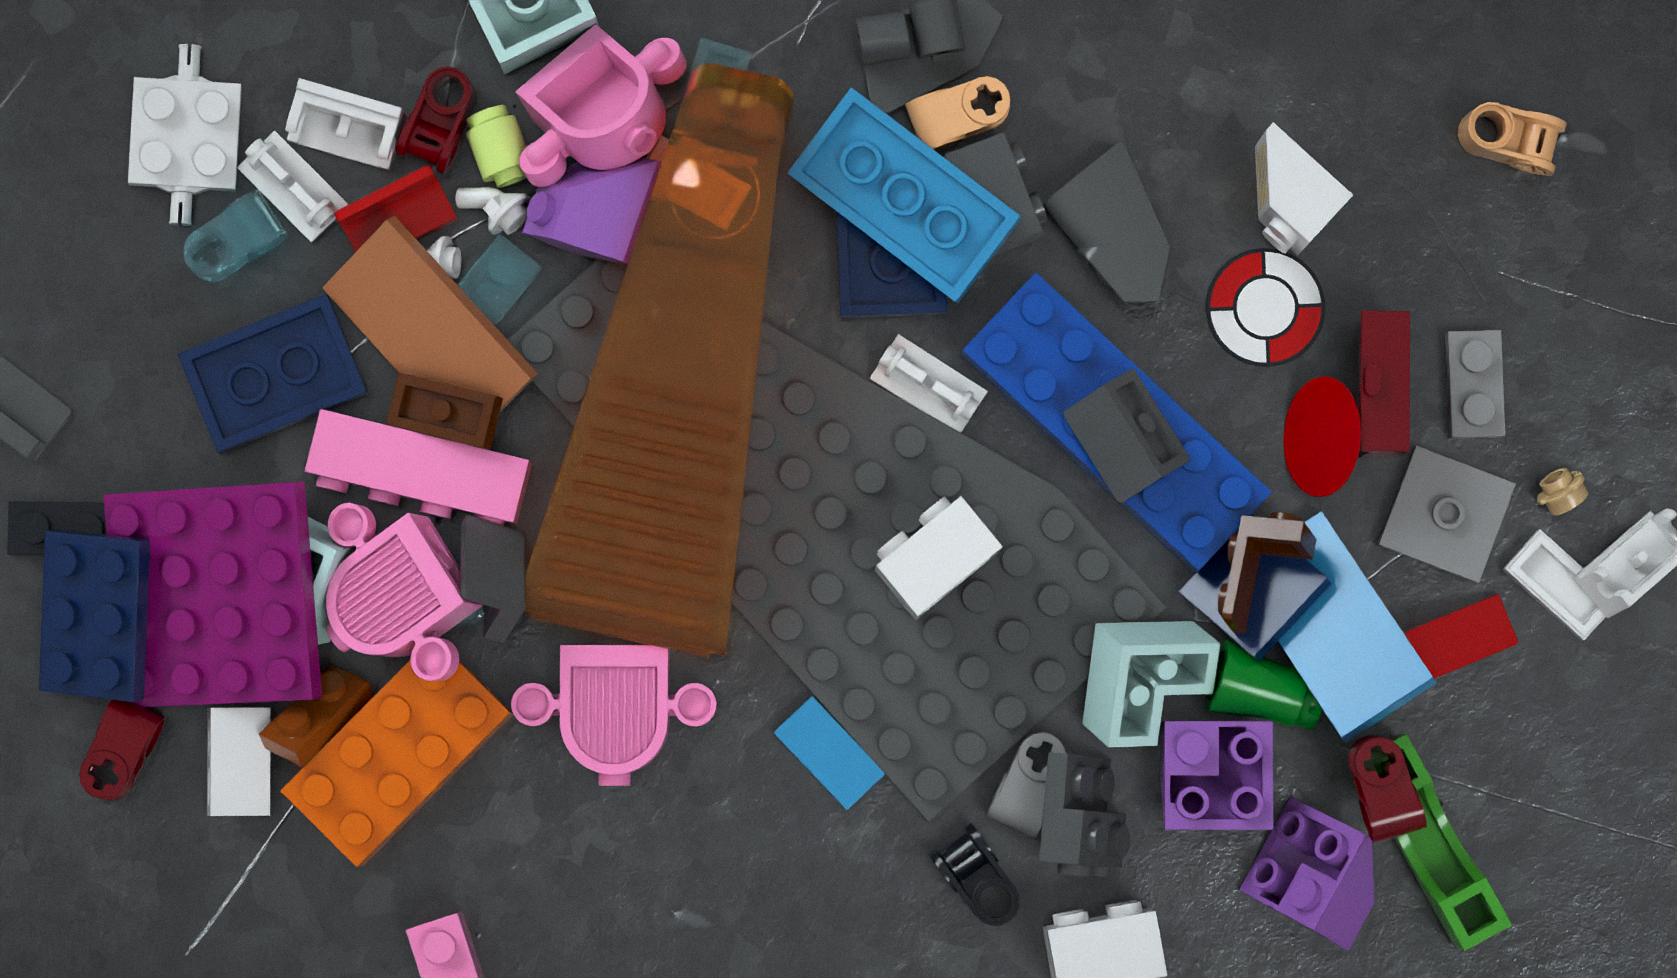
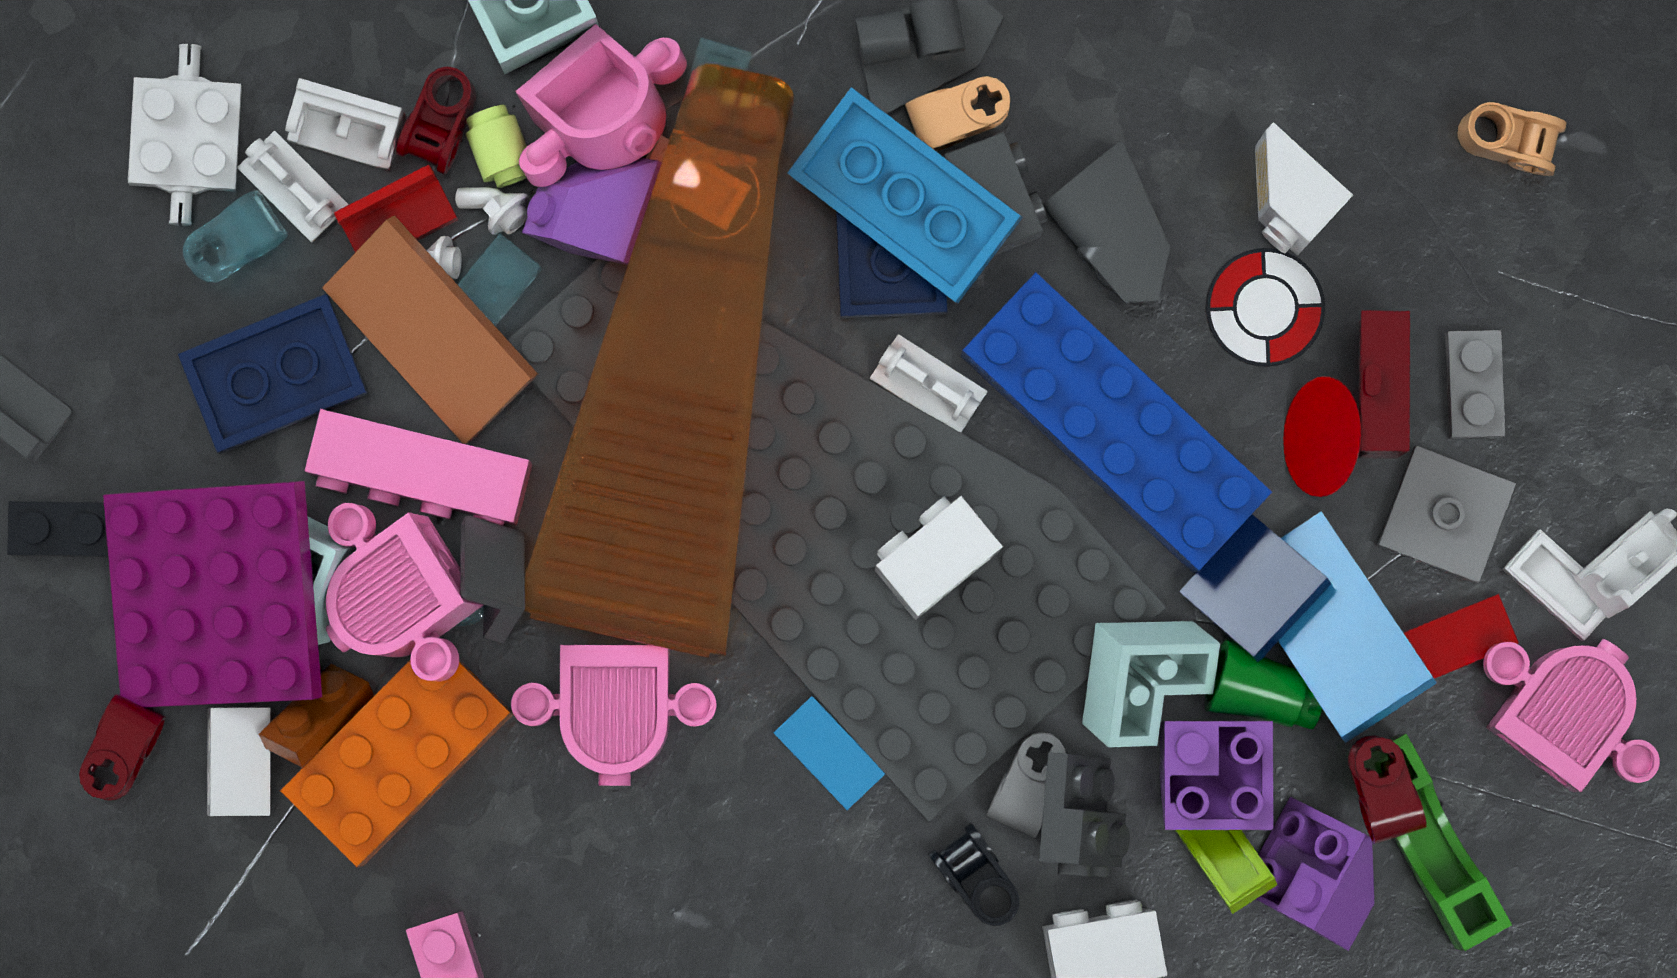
dark blue plate [39,529,150,702] -> none
reddish brown plate [385,373,503,450] -> none
dark grey panel [1064,368,1191,503] -> none
reddish brown bracket [1218,512,1317,634] -> none
tan plate [1537,467,1589,515] -> none
none -> lime tile [1175,830,1278,914]
none -> bright pink piece [1483,639,1660,792]

